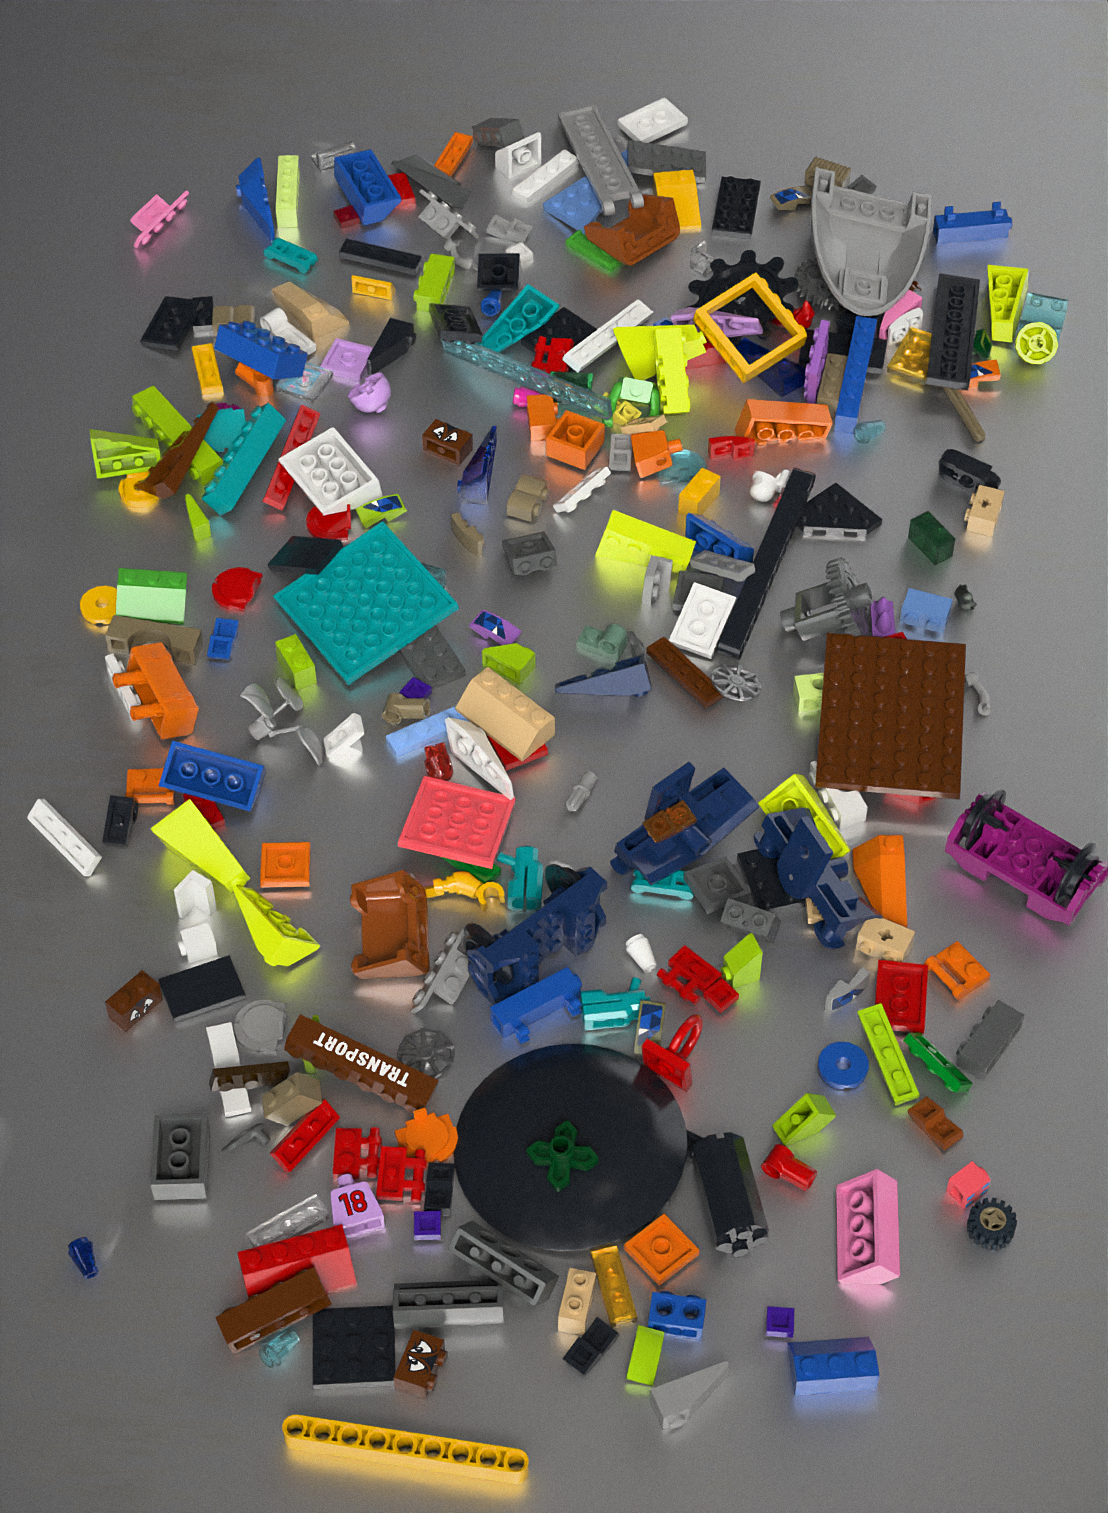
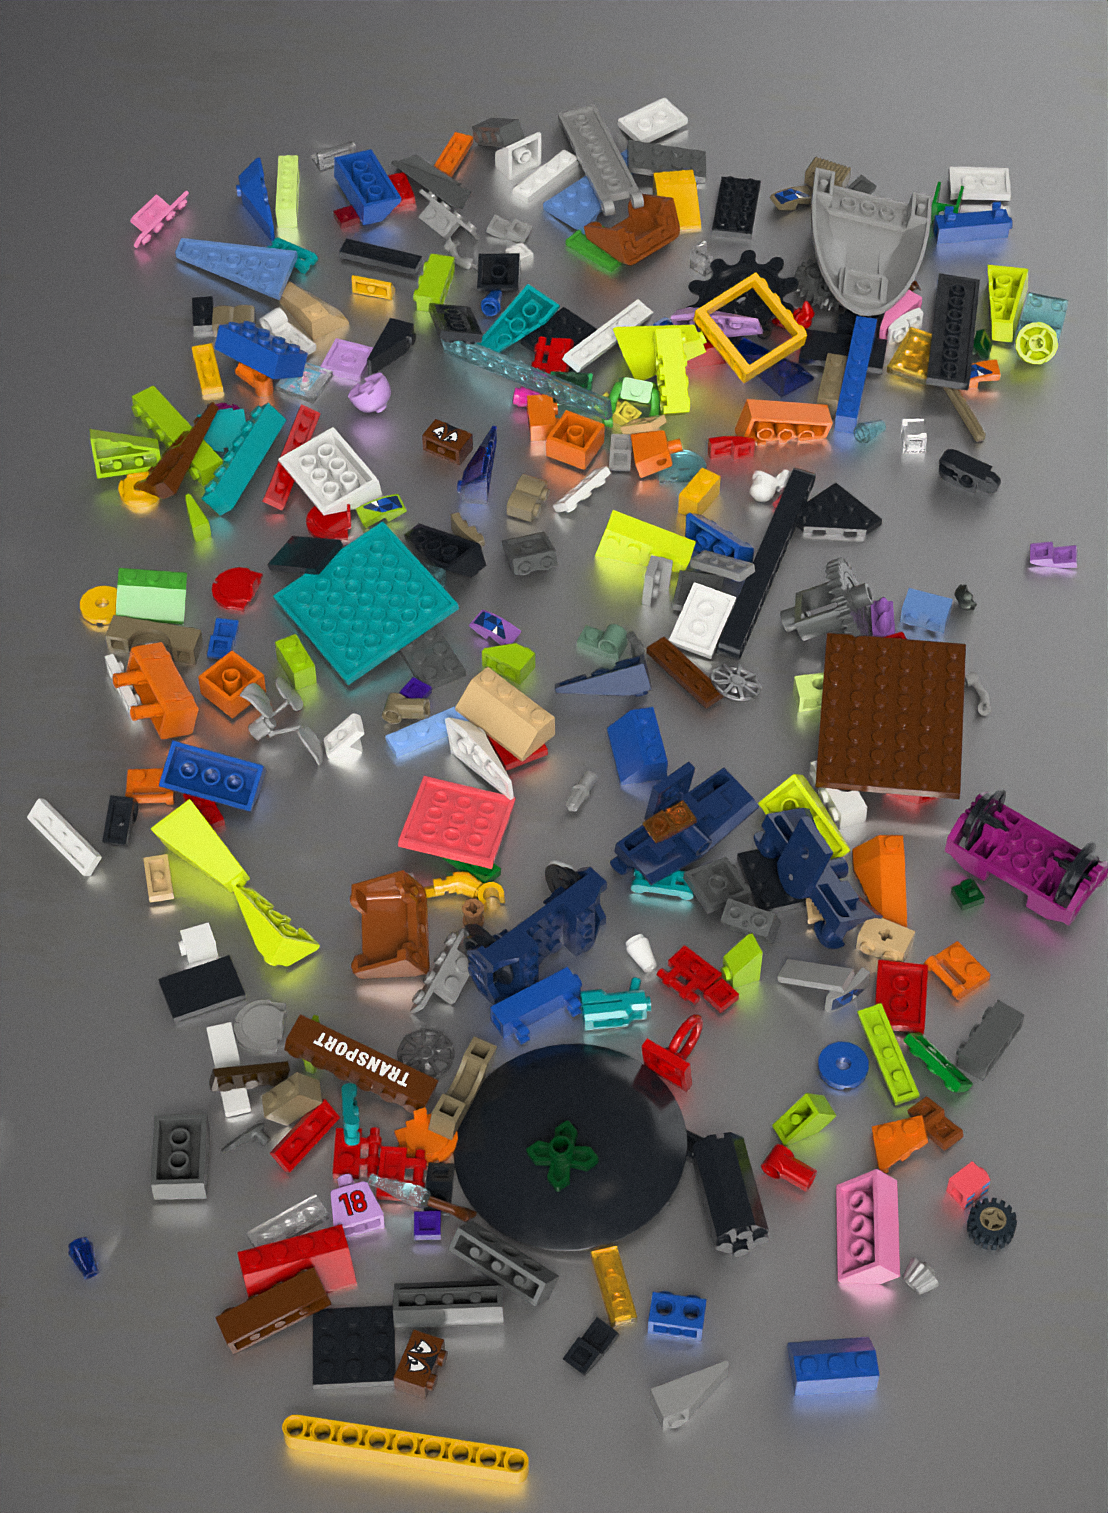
reddish brown brick [105,970,163,1032] -> none
black tile [140,296,203,351] -> none
white panel [174,870,217,919] -> none
clear light blue cone [258,1329,299,1368] -> none
orange plate [260,842,311,888] -> none
clear red piece [424,742,454,781] -> none
teal piece [497,846,543,911] -> none
tan brick [558,1268,596,1336] -> none
orange plate [624,1214,700,1286] -> none
lime slope [625,1325,665,1386] -> none
slope [634,1000,666,1055] -> none
dark purple plate [766,1306,795,1338] -> none
medium lavender plate [804,320,830,404] -> none
clear green brick [908,511,955,565] -> none
tan brick [964,485,1005,537] -> none
none -> tan plate [143,854,174,903]
none -> medium blue wing [175,238,298,300]
none -> orange brick [198,650,266,719]
none -> teal plate [342,1083,360,1146]
none -> clear light blue piece [368,1174,477,1222]
none -> black wedge [404,523,487,577]
none -> dark tan arch [428,1036,497,1140]
none -> medium nougat bush [462,899,485,927]
none -> blue slope [607,707,668,786]
none -> light grey tile [777,959,855,993]
none -> orange wing [872,1115,928,1174]
none -> clear panel [901,419,927,453]
none -> light grey piece [902,1257,939,1295]
none -> green piece [930,181,964,224]
none -> white plate [948,167,1011,201]
none -> dark green tile [951,878,985,911]
none -> medium lavender slope [1030,542,1078,568]

